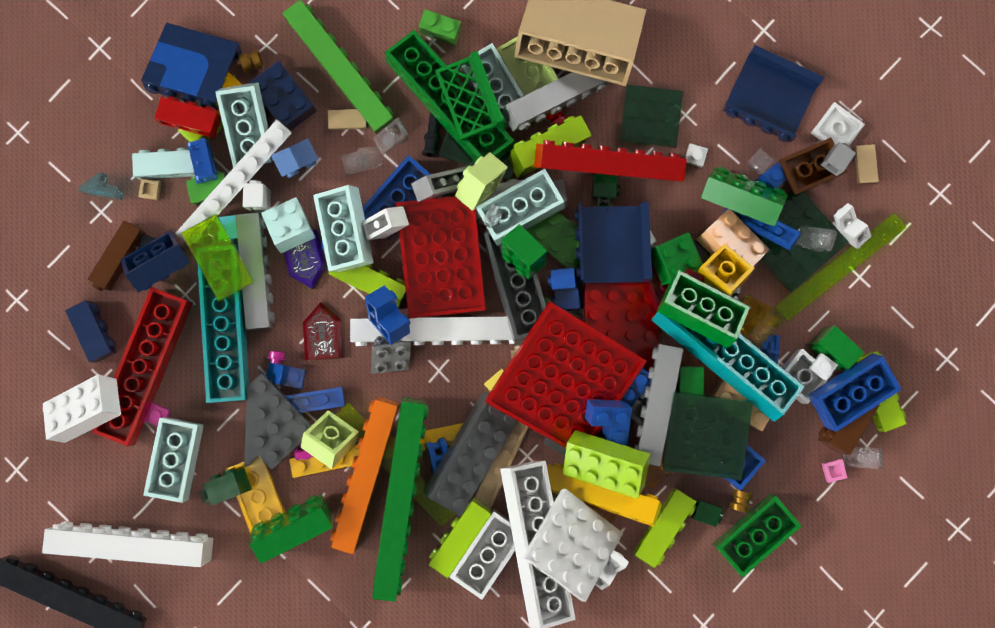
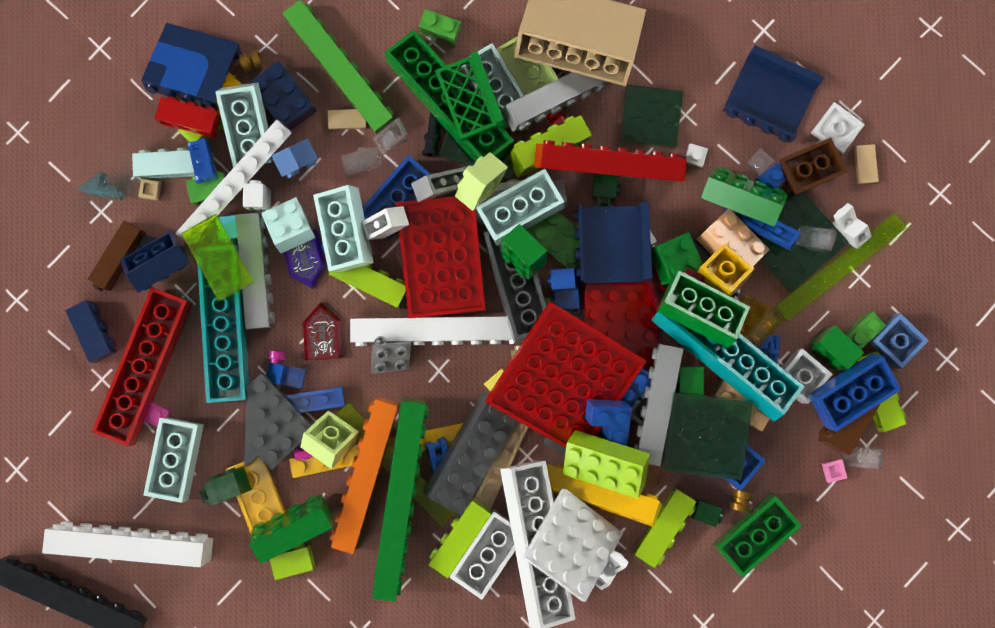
white brick [43,374,121,443] -> none
blue brick [365,285,410,345] -> none
clear plate [482,204,502,229] -> none
white plate [809,353,838,381] -> none
light grey brick [821,142,856,176] -> none
none -> lime brick [270,543,316,580]
none -> bright green brick [844,312,886,349]
none -> medium blue brick [868,313,929,369]

